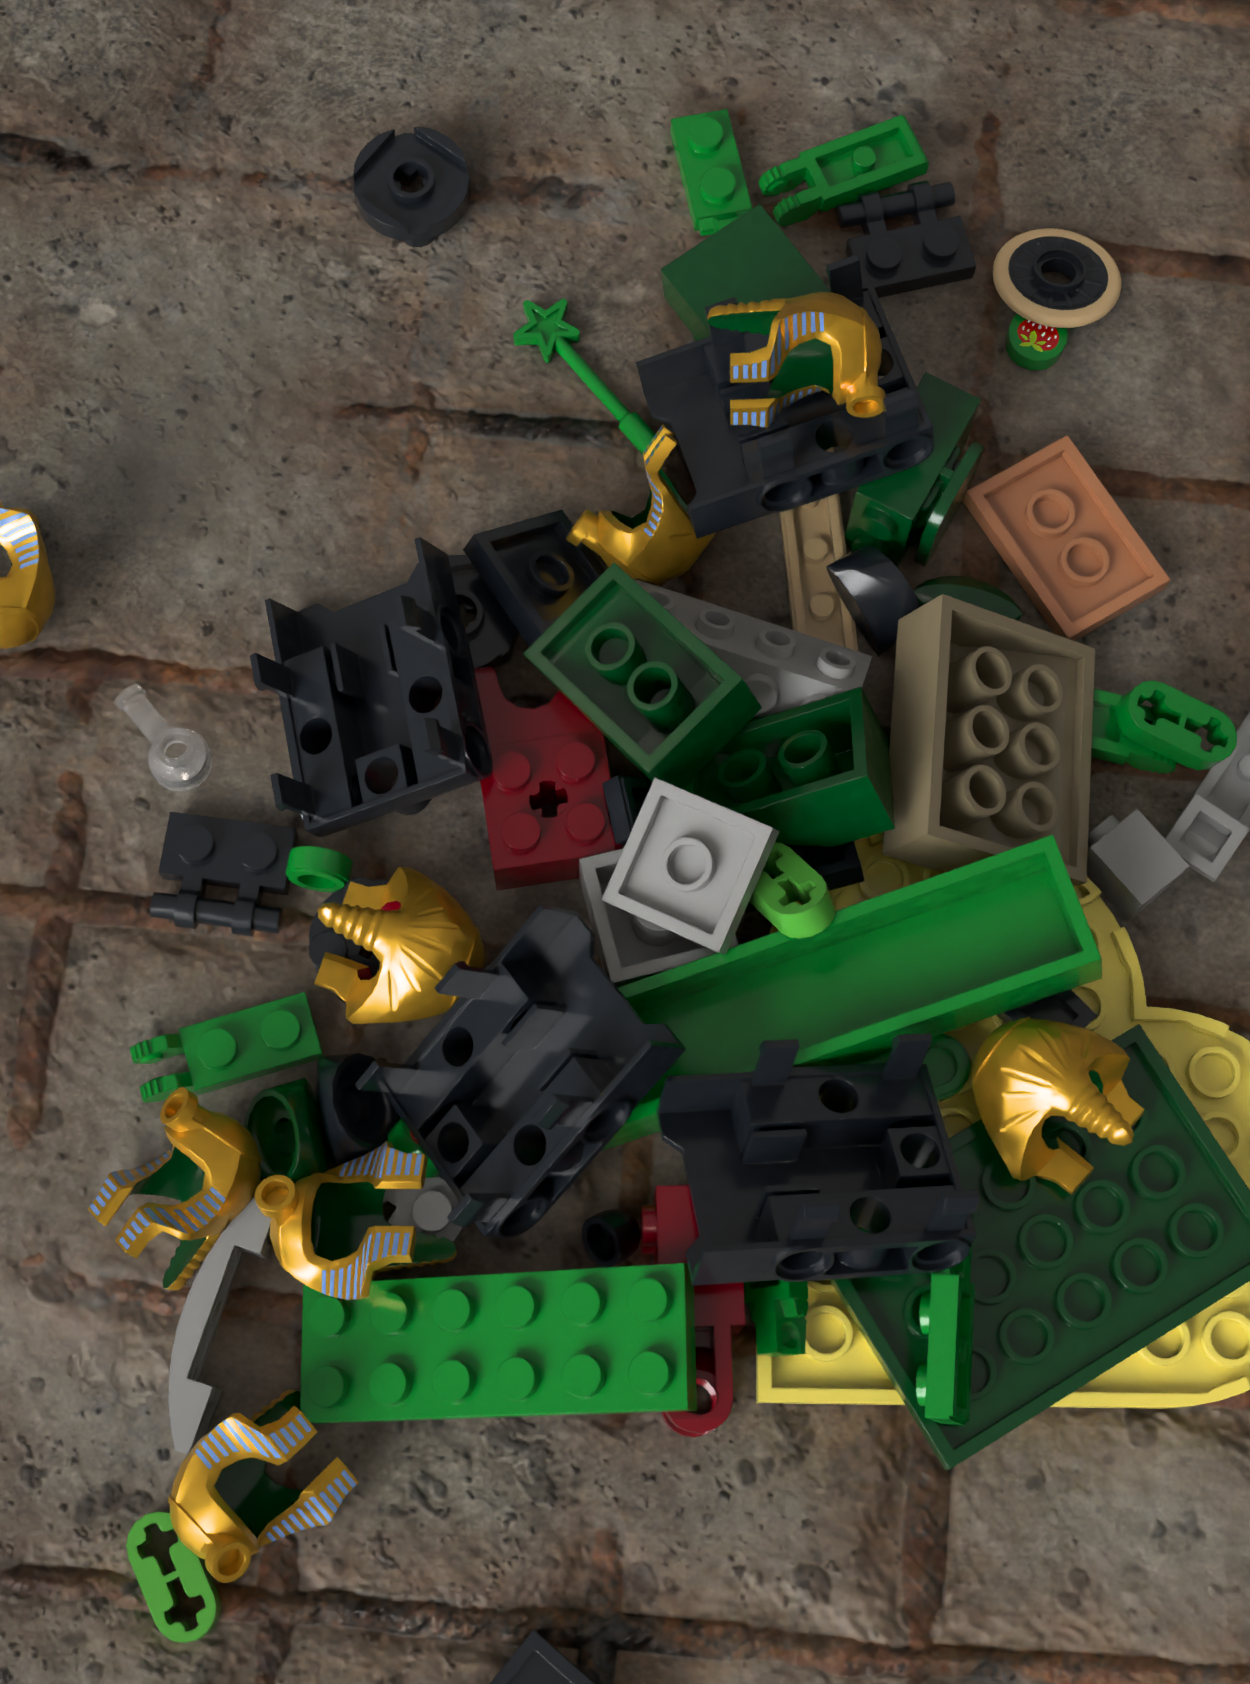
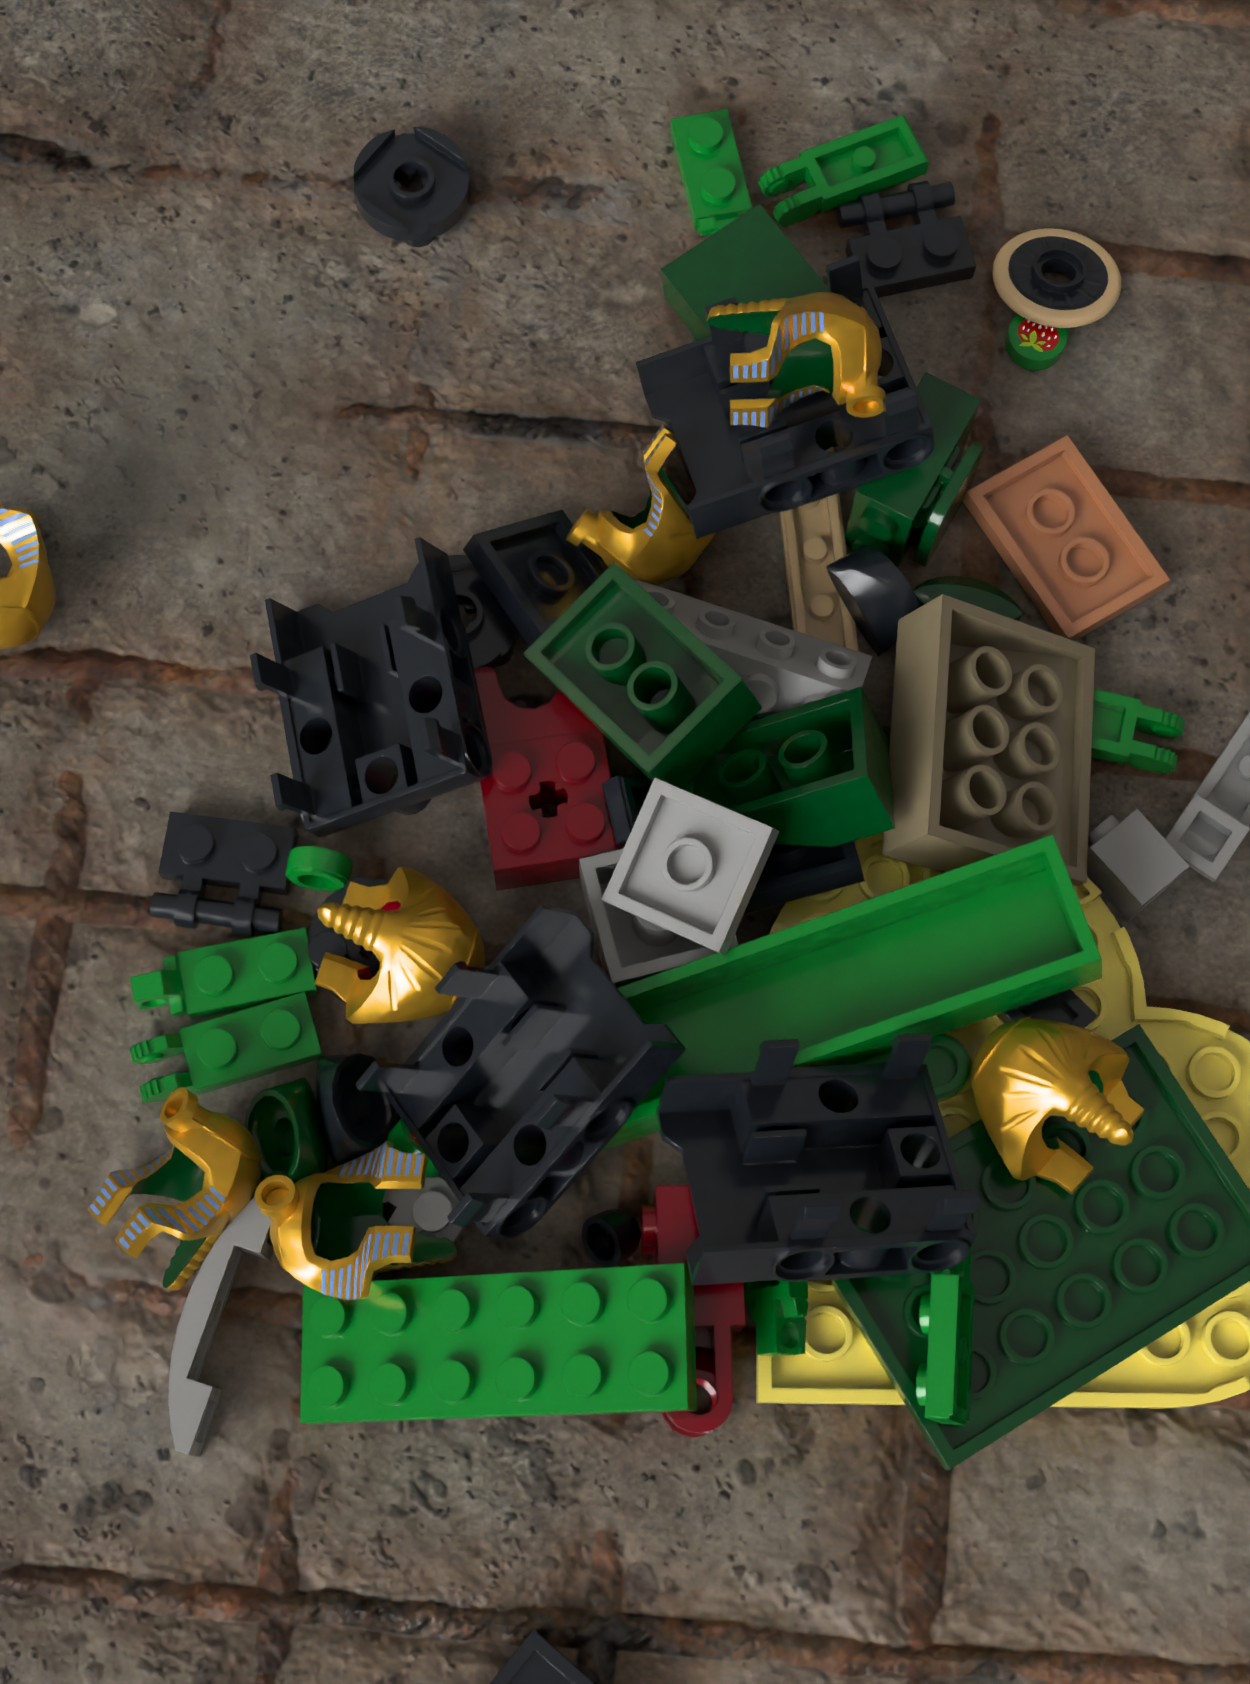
clear bar [114,684,213,791] -> none
bright green beam [126,1511,221,1643] -> none
pearl gold piece [168,1389,359,1583] -> none
green piece [513,298,656,455] -> none
bright green beam [749,842,836,939] -> none
green beam [1115,680,1237,771] -> none
none -> green hinge [130,927,319,1019]

